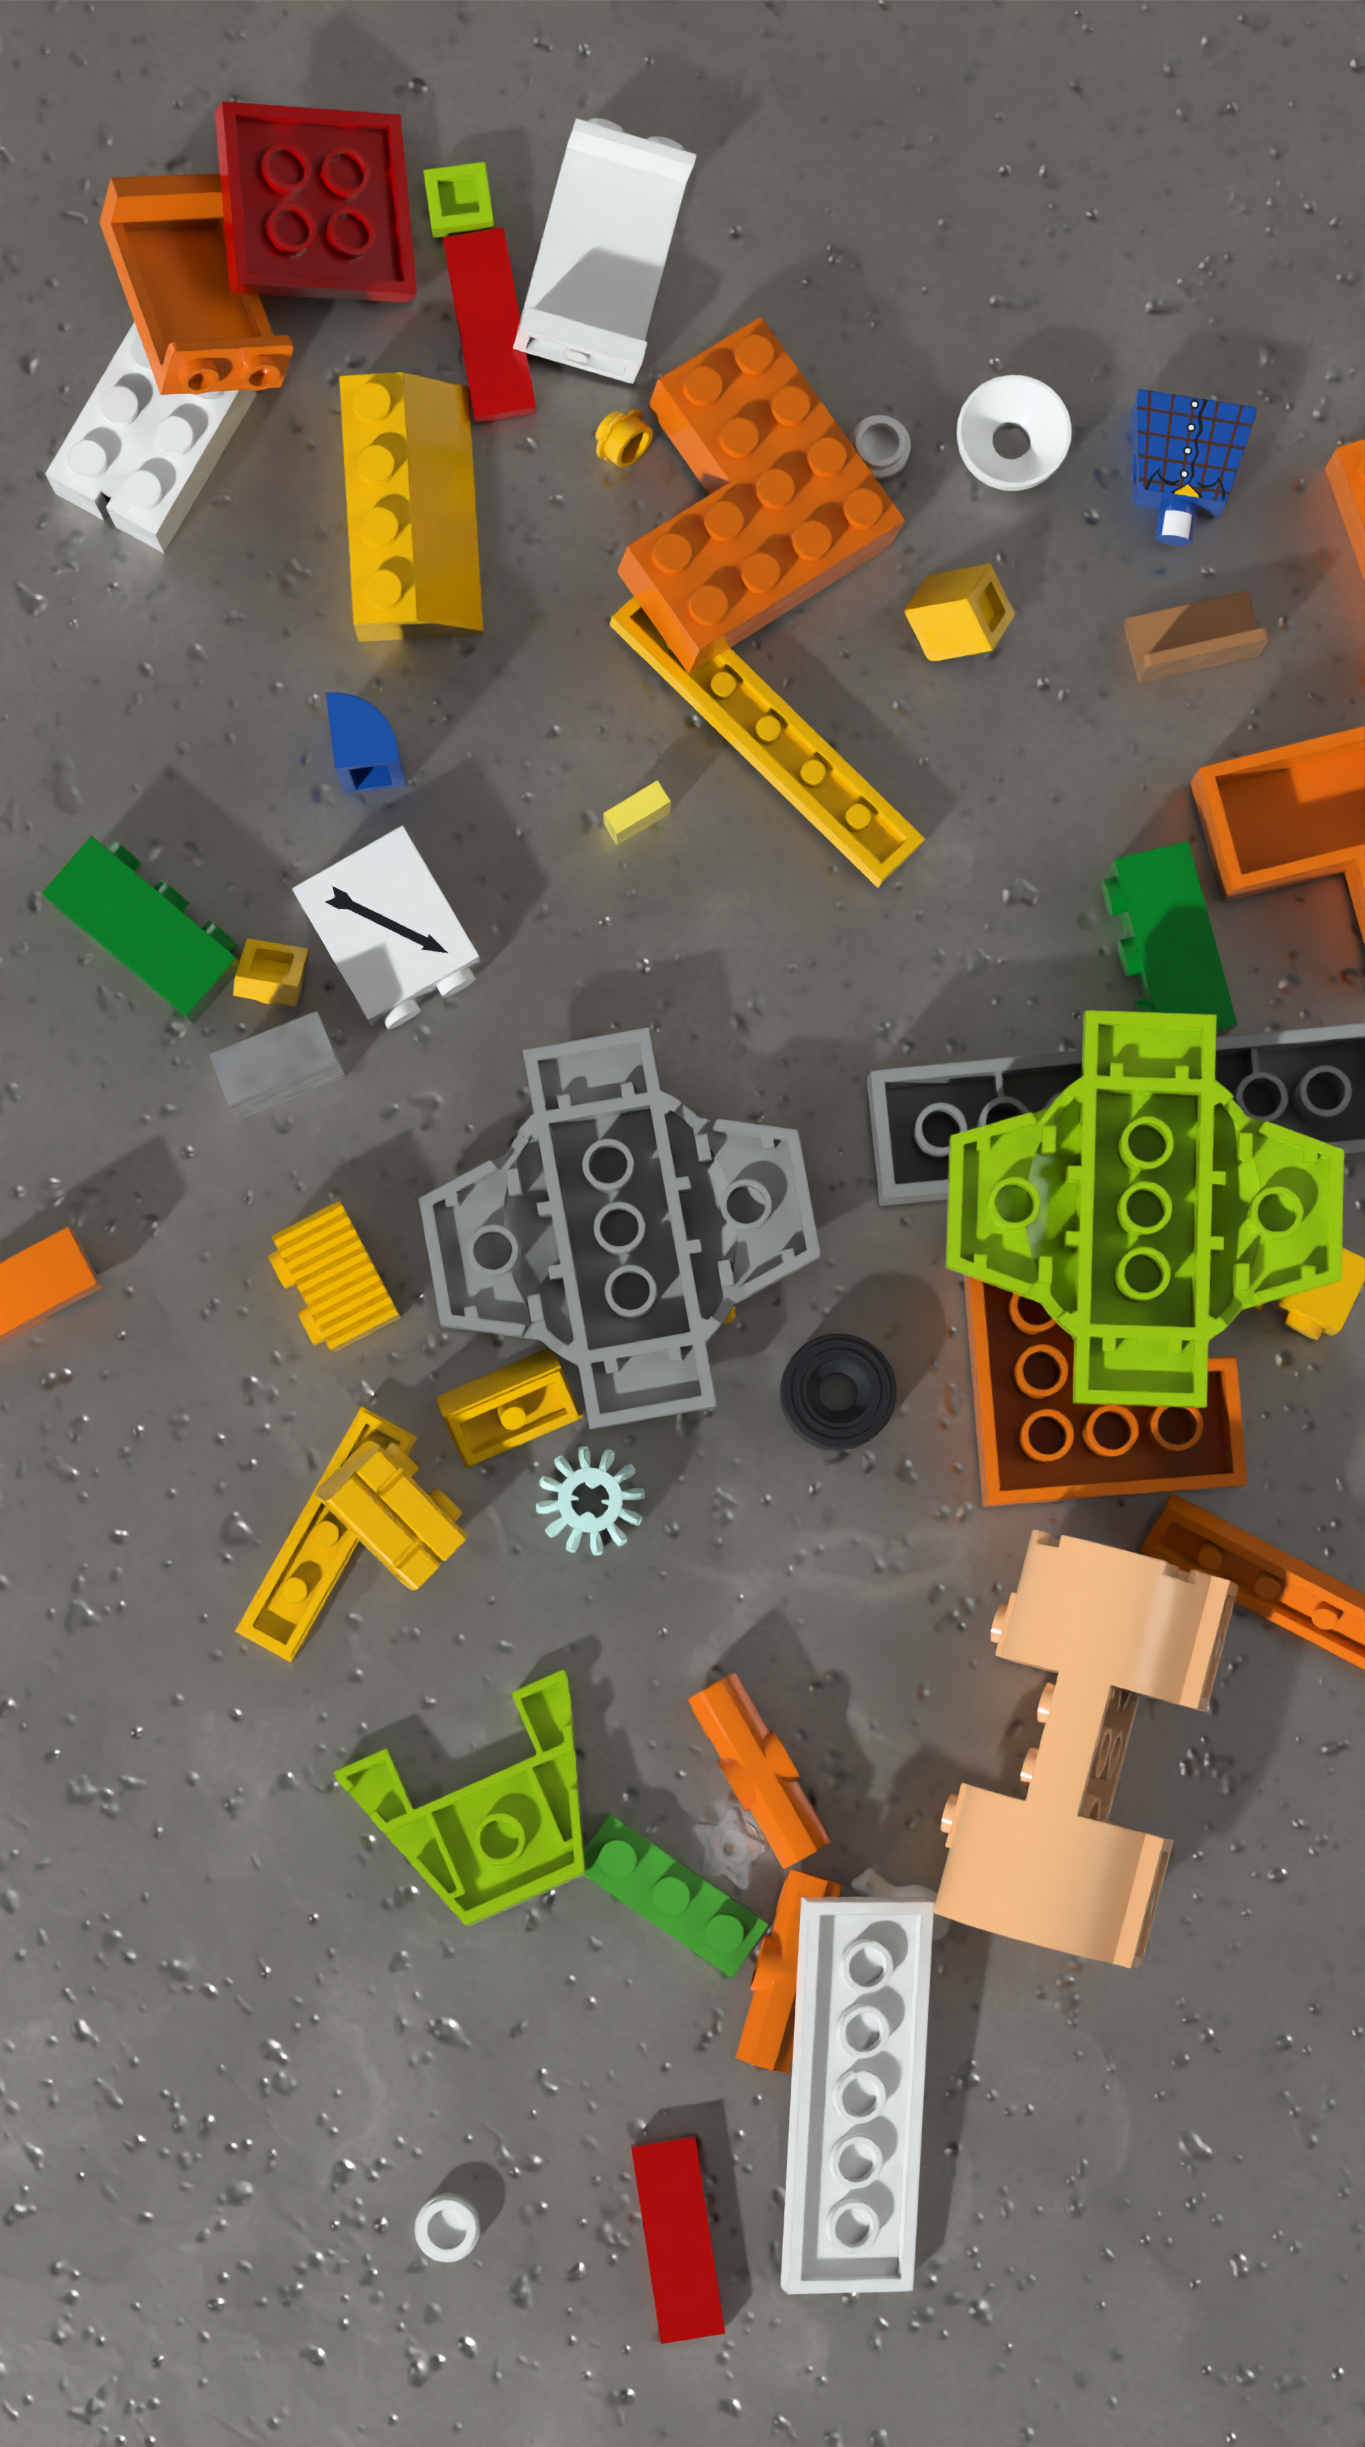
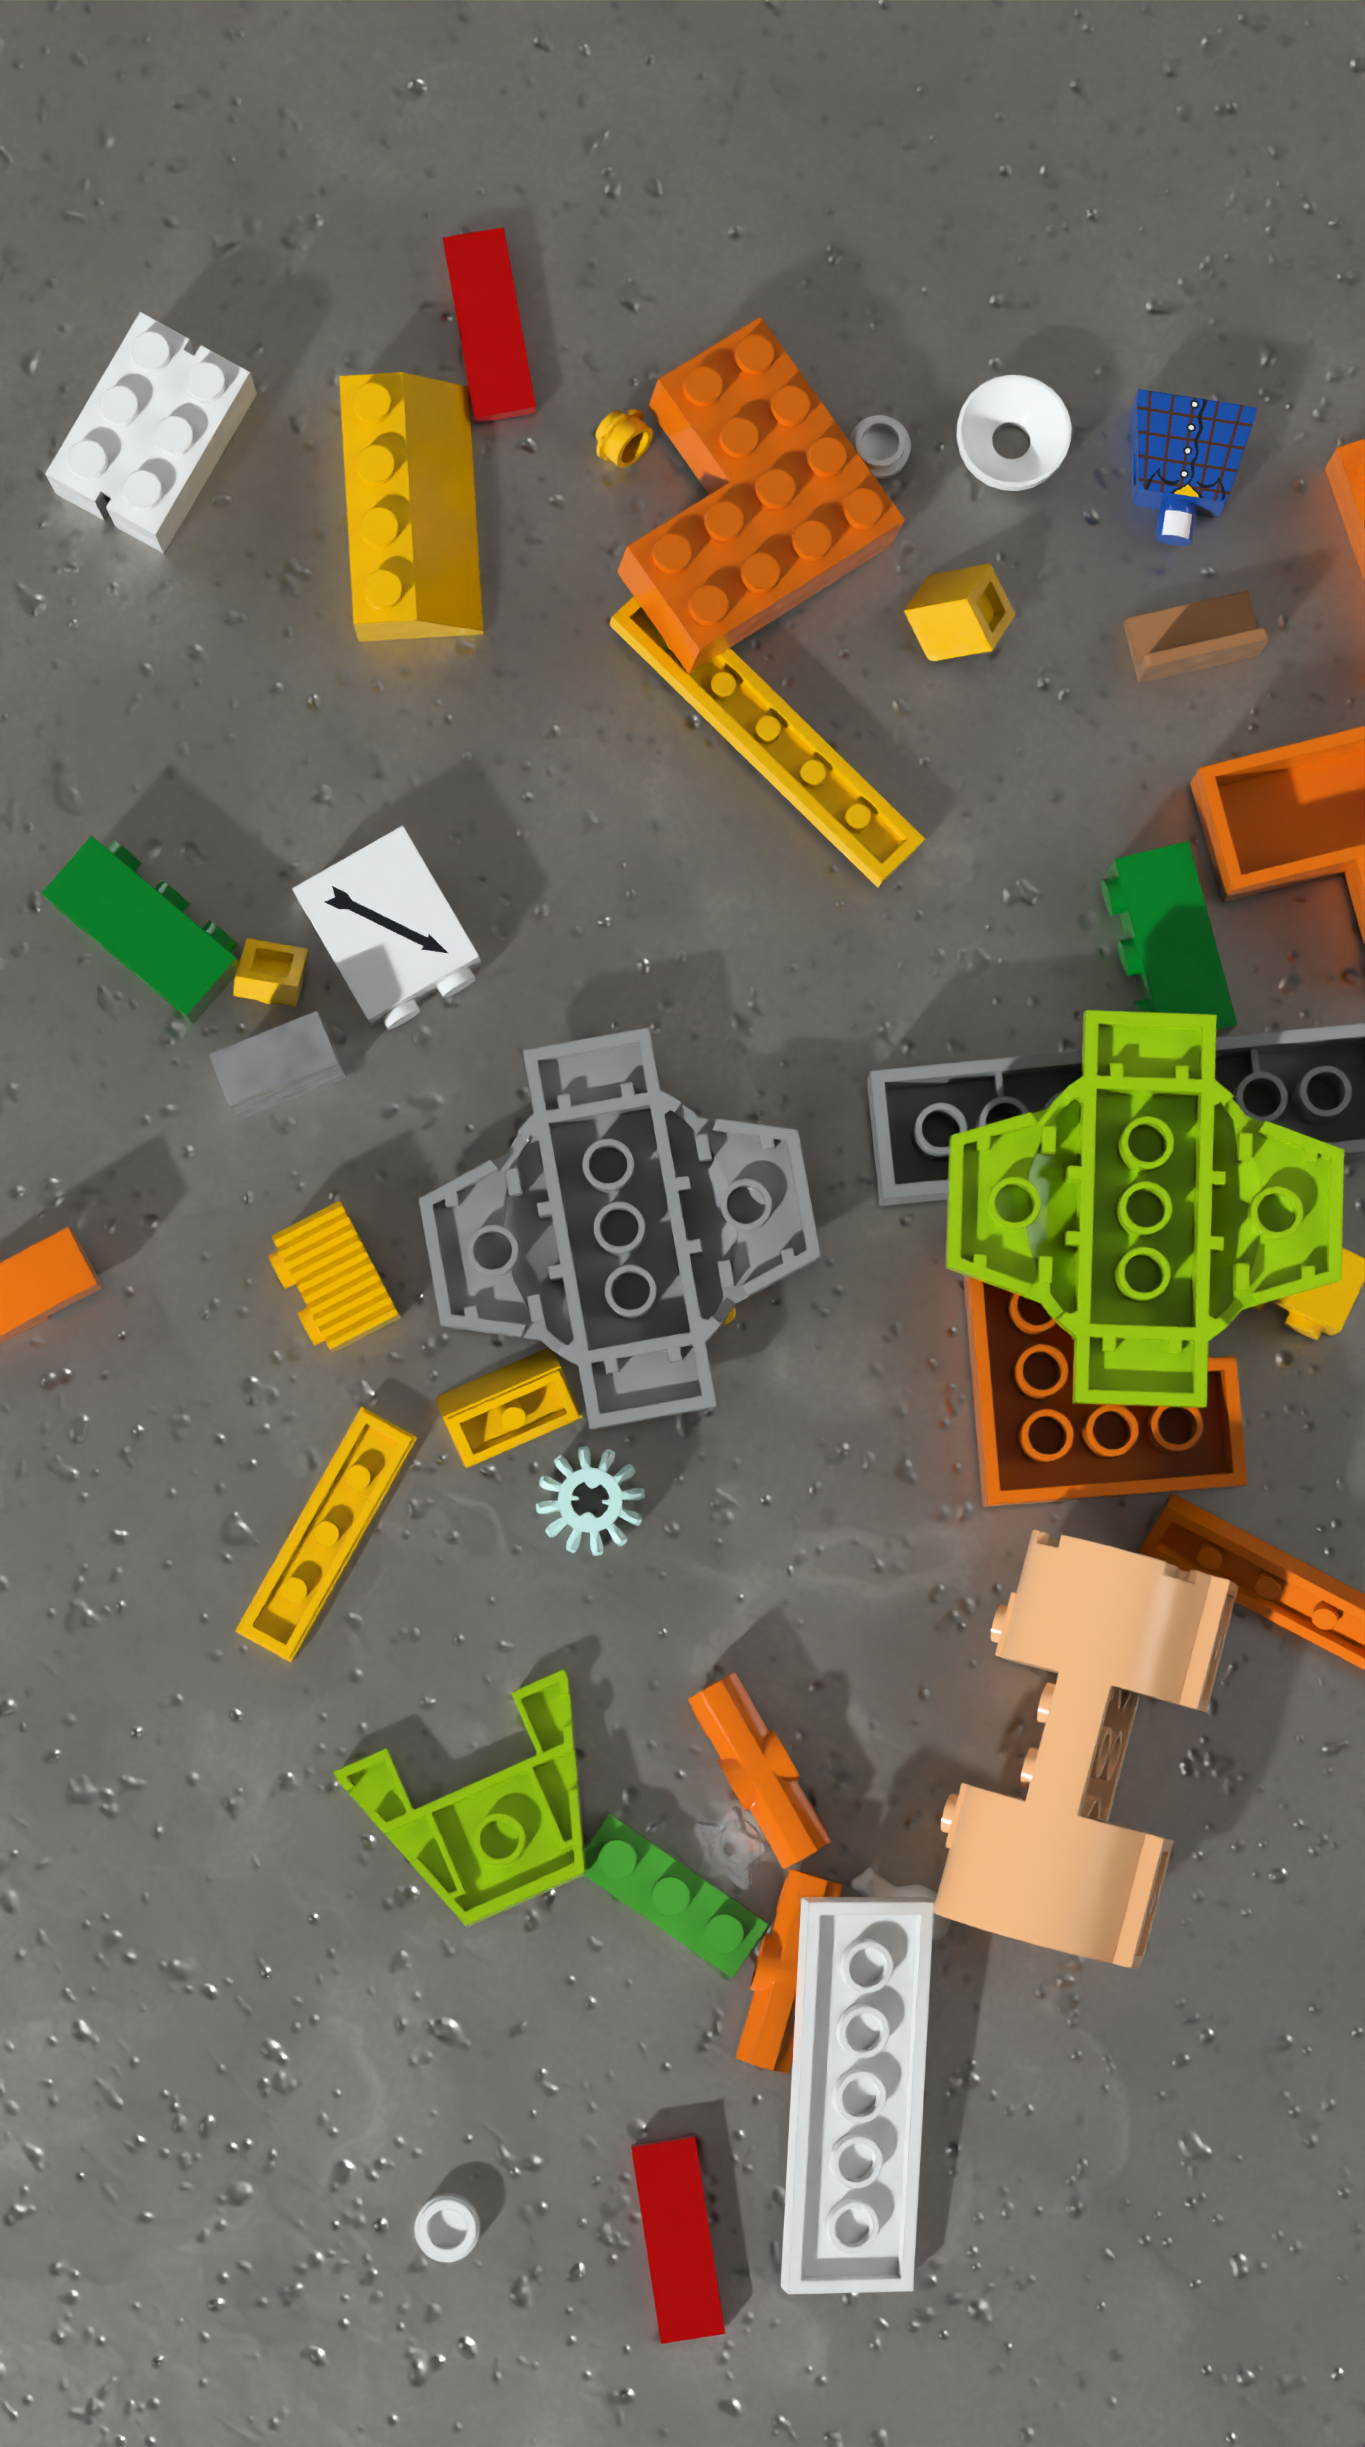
orange panel [99,173,294,395] -> none
red plate [215,101,417,303] -> none
yellow brick [314,1440,468,1591] -> none
blue brick [326,692,407,794] -> none
lime plate [423,161,495,238] -> none
white panel [513,118,697,384] -> none
light yellow tile [603,780,671,846] -> none
black tyre [780,1334,897,1451] -> none

